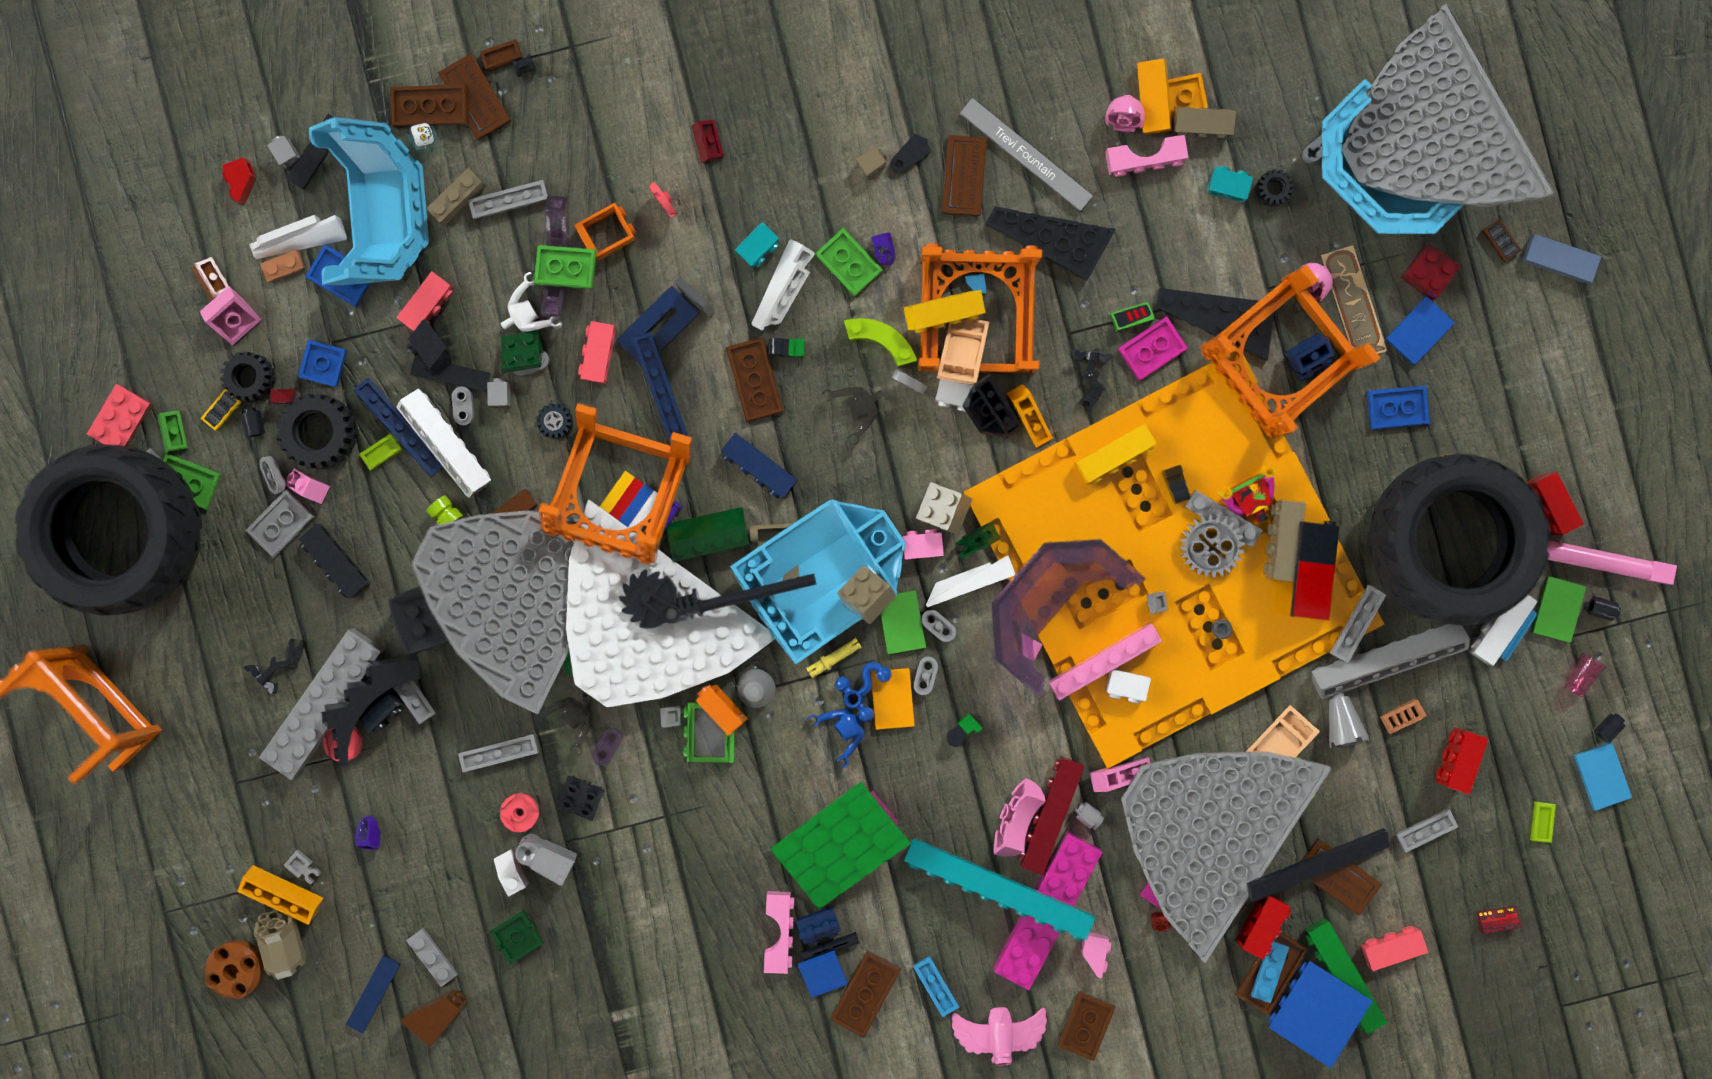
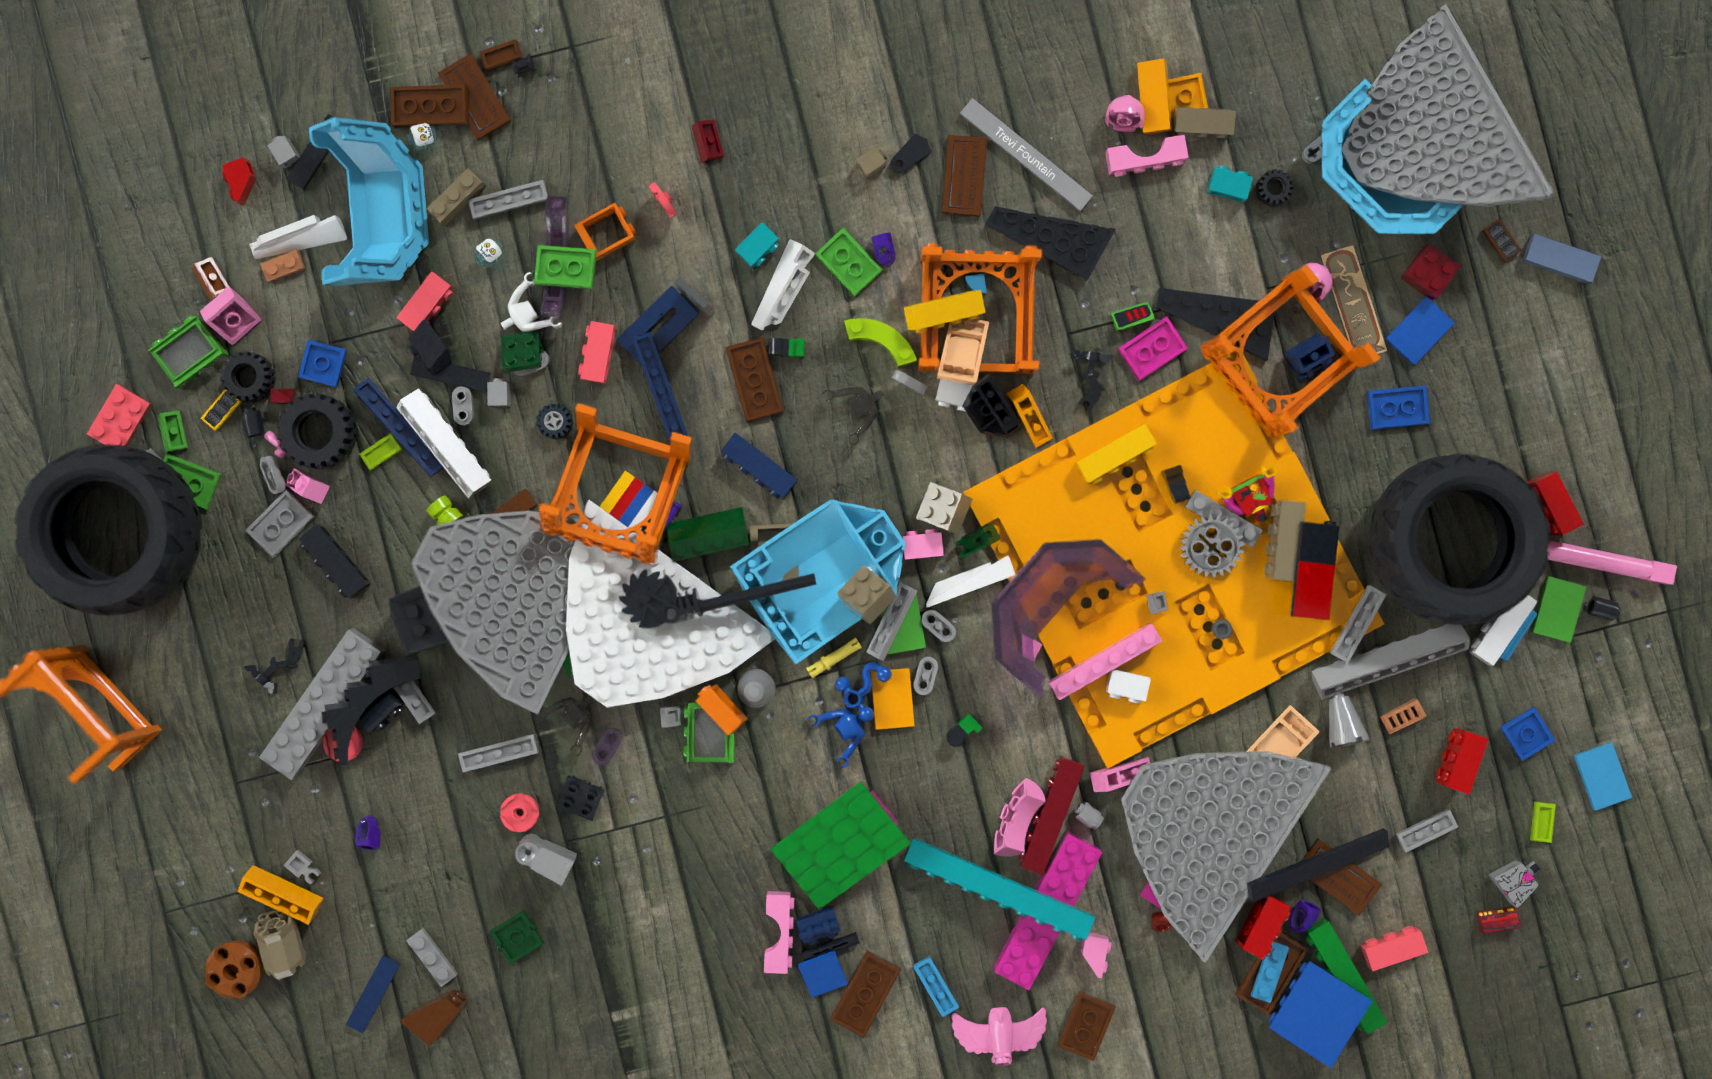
blue tile [305,244,371,308] -> none
white slope [494,850,529,897] -> none
clear pink plant [1564,653,1607,698] -> none
black brick [1594,713,1626,744] -> none
none -> window [148,316,229,389]
none -> bright pink arm [264,431,286,458]
none -> head [473,239,503,268]
none -> light grey plate [866,582,917,661]
none -> dark purple rock [1290,900,1321,933]
none -> light grey torso [1489,861,1541,908]
none -> blue plate [1499,707,1555,761]

